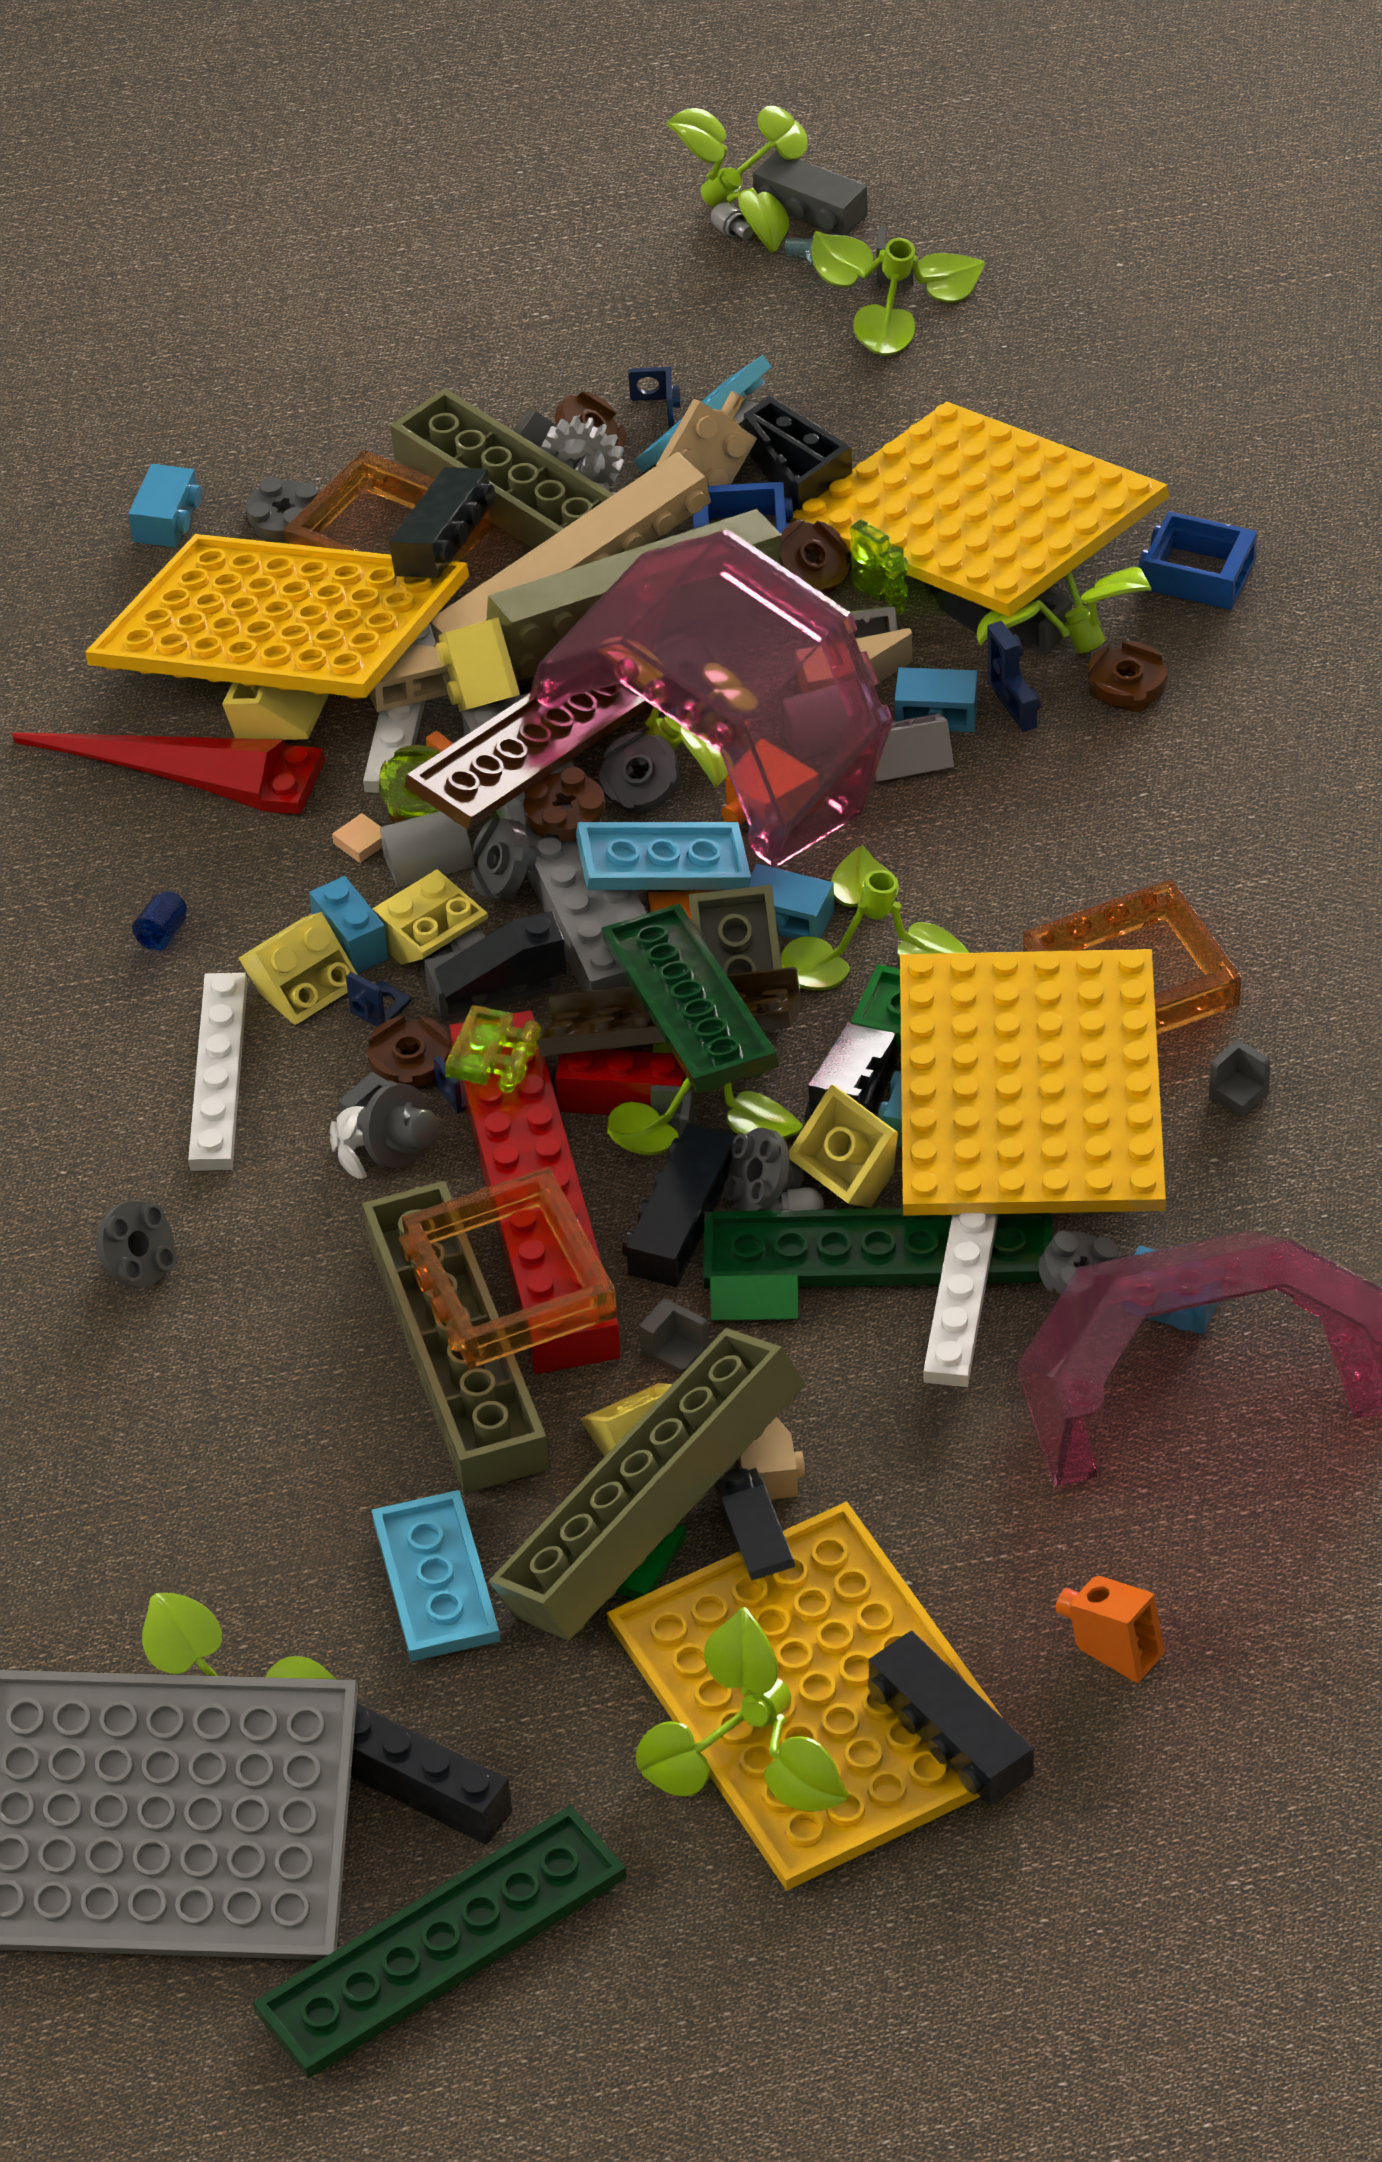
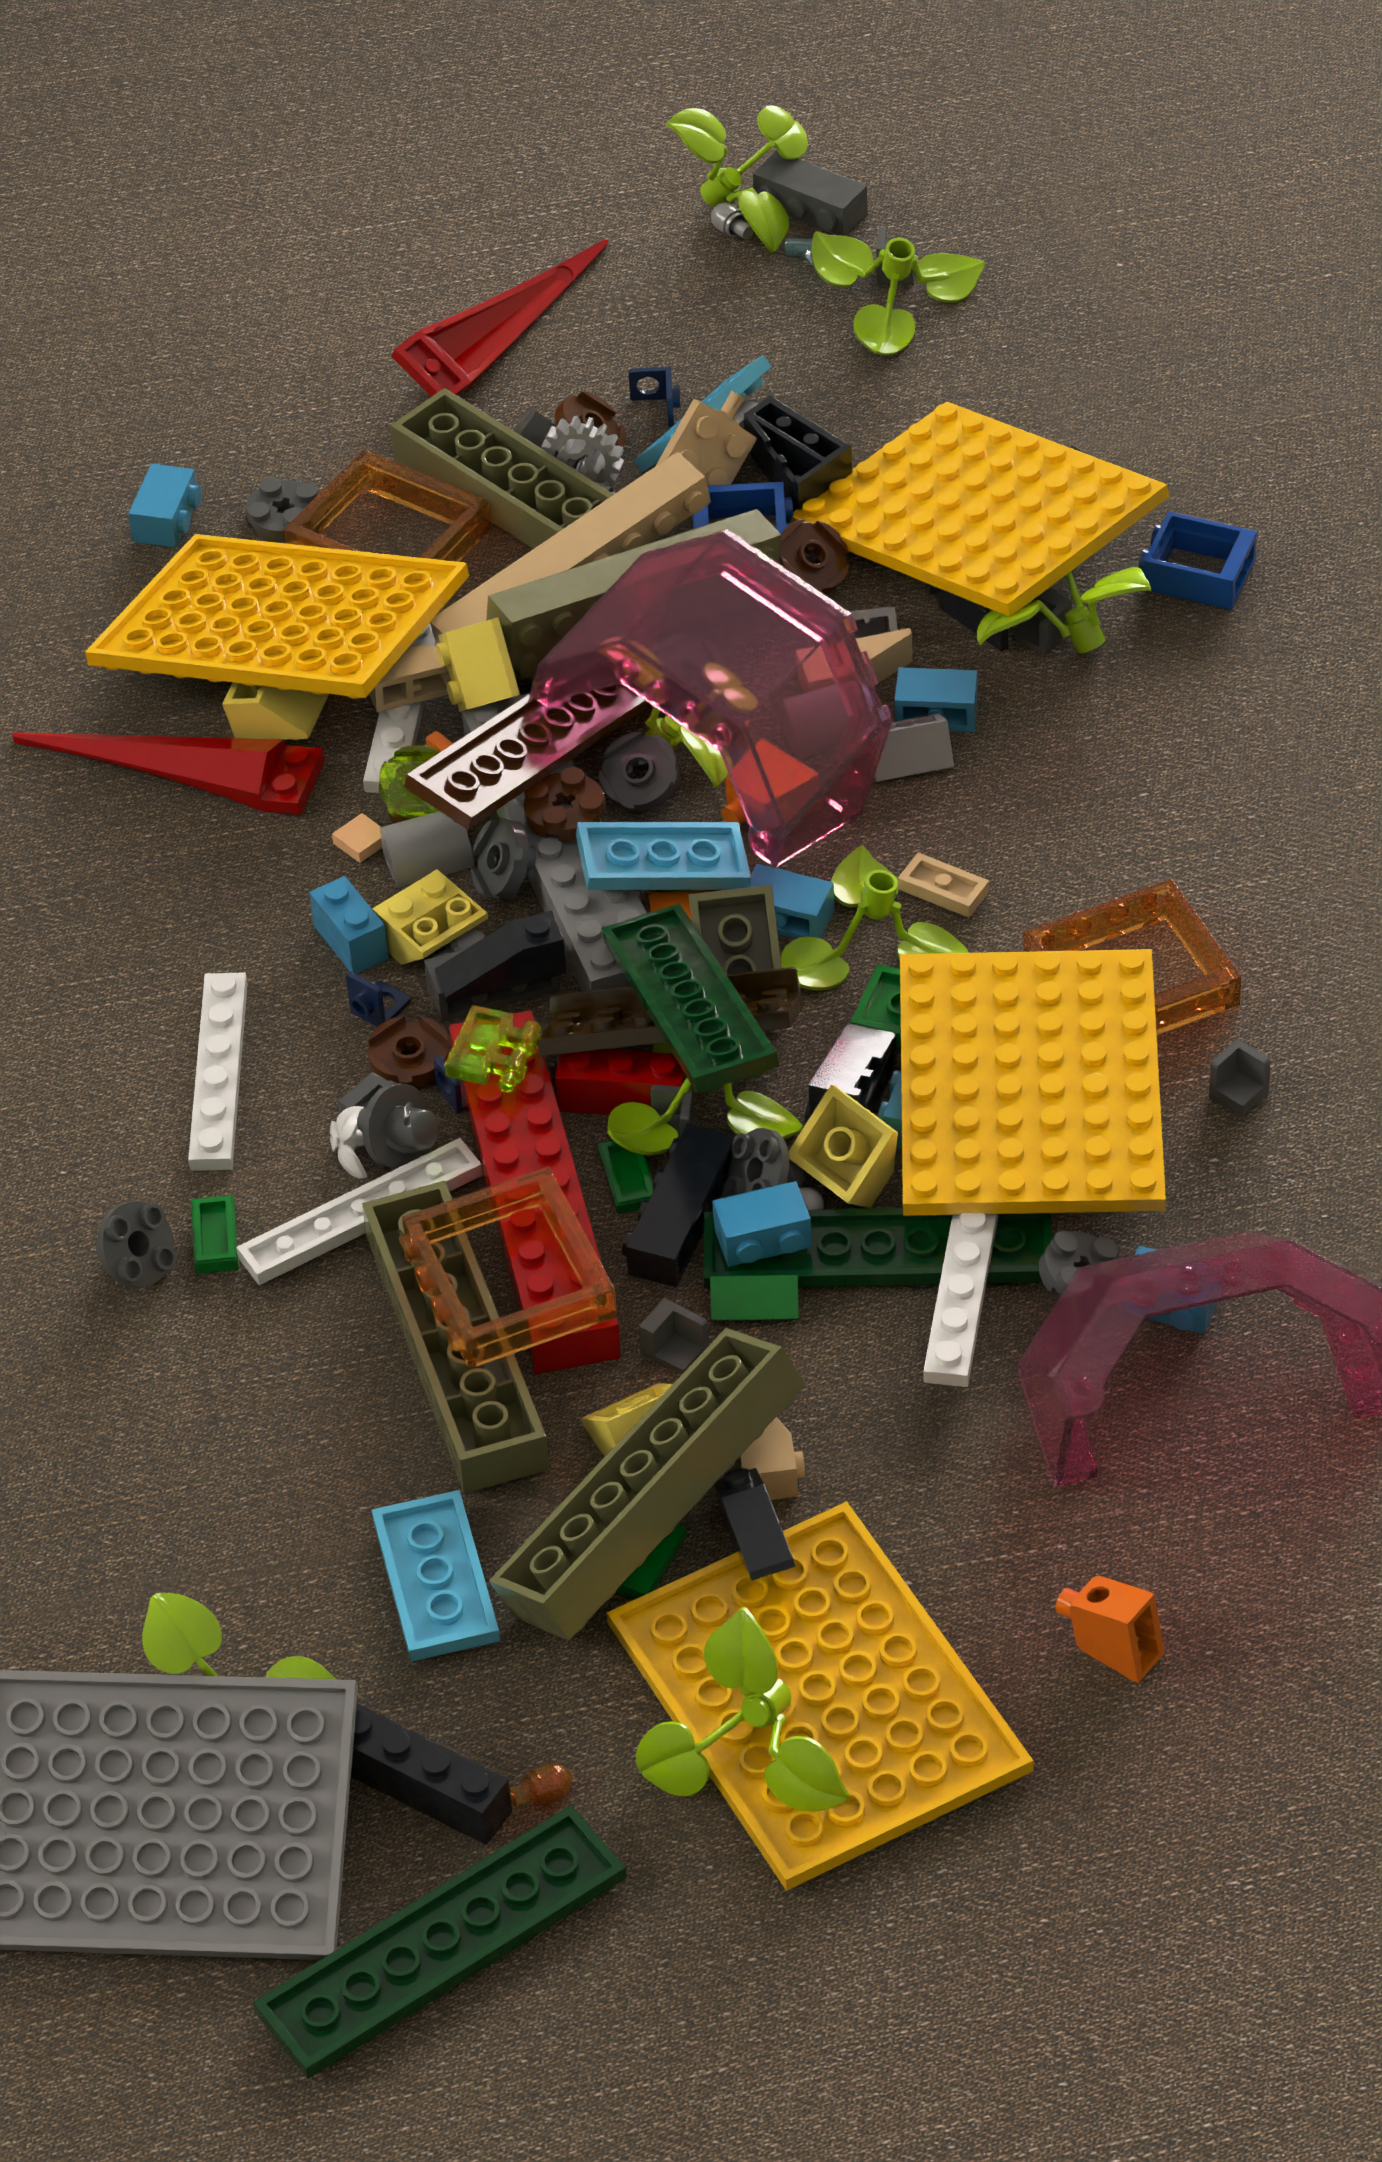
clear blue brick [132,891,187,950] -> none
light yellow slope [239,912,358,1025] -> none
black brick [389,467,495,578] -> none
clear neon green plate [850,519,909,614] -> none
black brick [867,1630,1034,1806] -> none
dark blue plate [987,621,1041,732] -> none
reddish brown plate [1088,641,1167,712] -> none
none -> green tile [191,1195,239,1274]
none -> white plate [236,1138,483,1285]
none -> red plate [391,239,608,397]
none -> clear orange cylinder [510,1762,573,1807]
none -> green tile [597,1141,654,1214]
none -> dark azure brick [712,1181,812,1267]
none -> tan plate [898,852,989,918]

